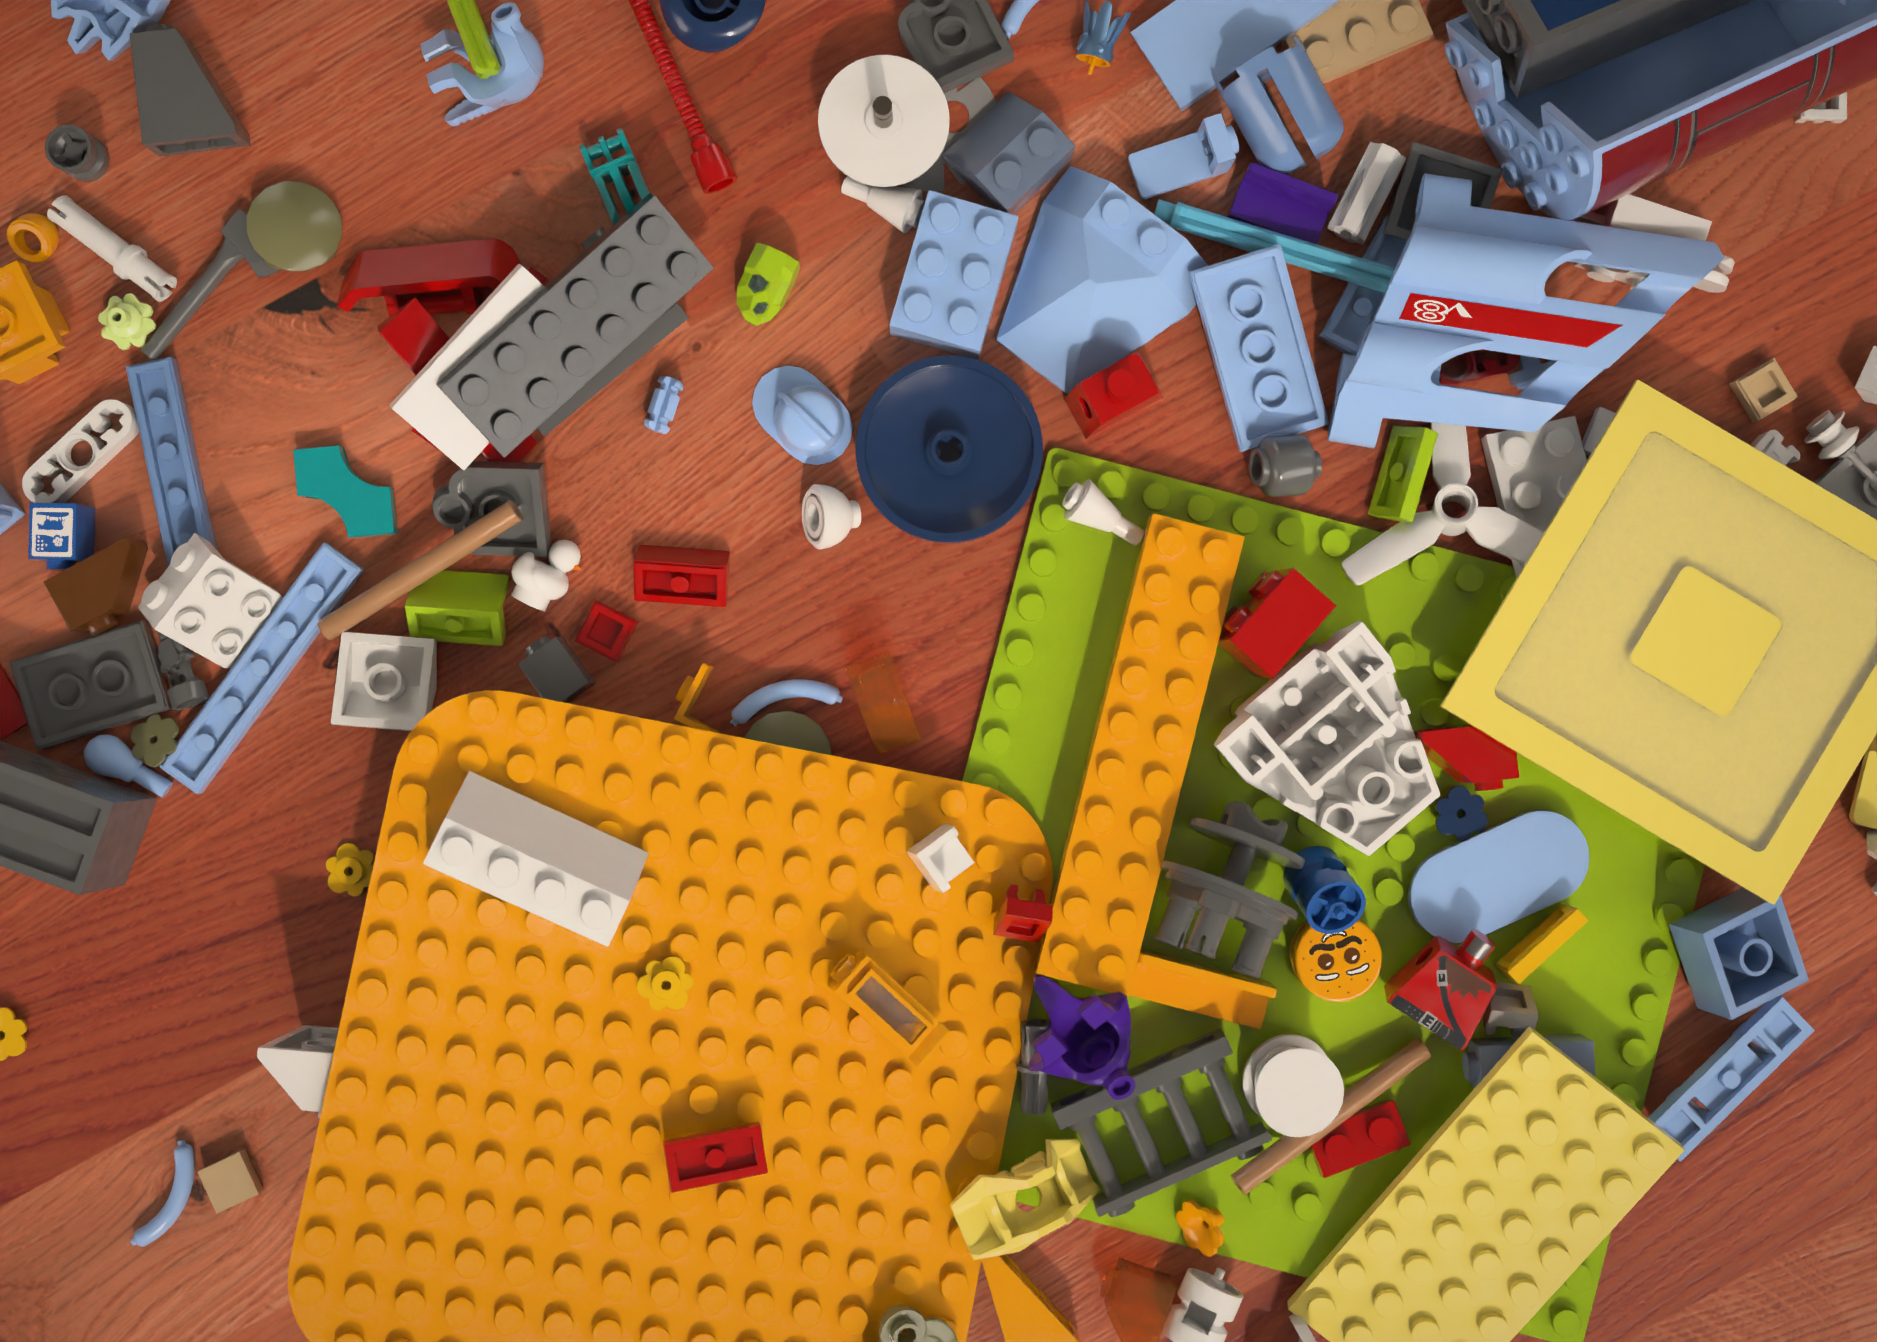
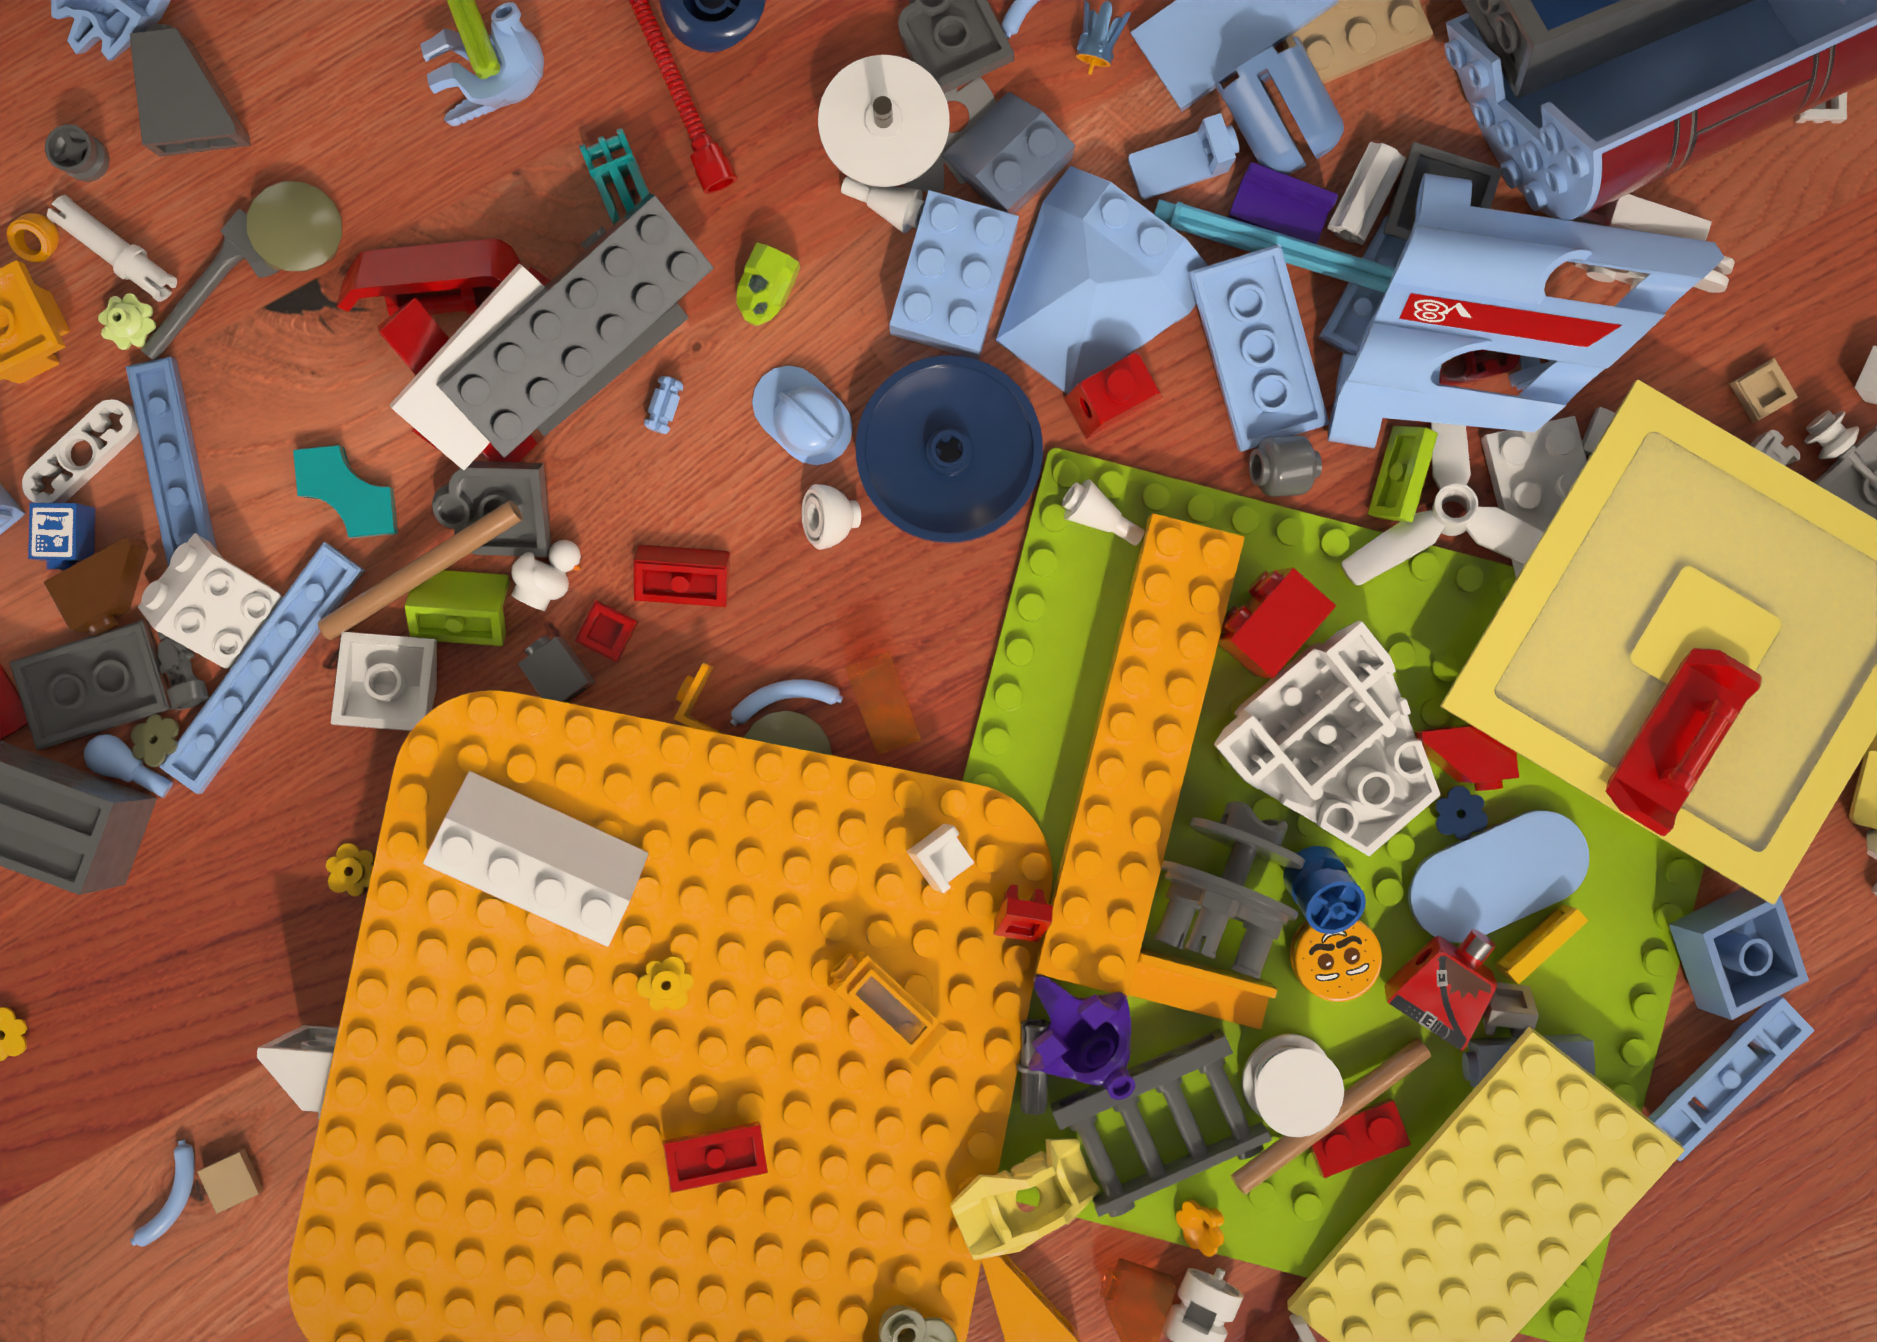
none -> red piece [1605,648,1762,836]

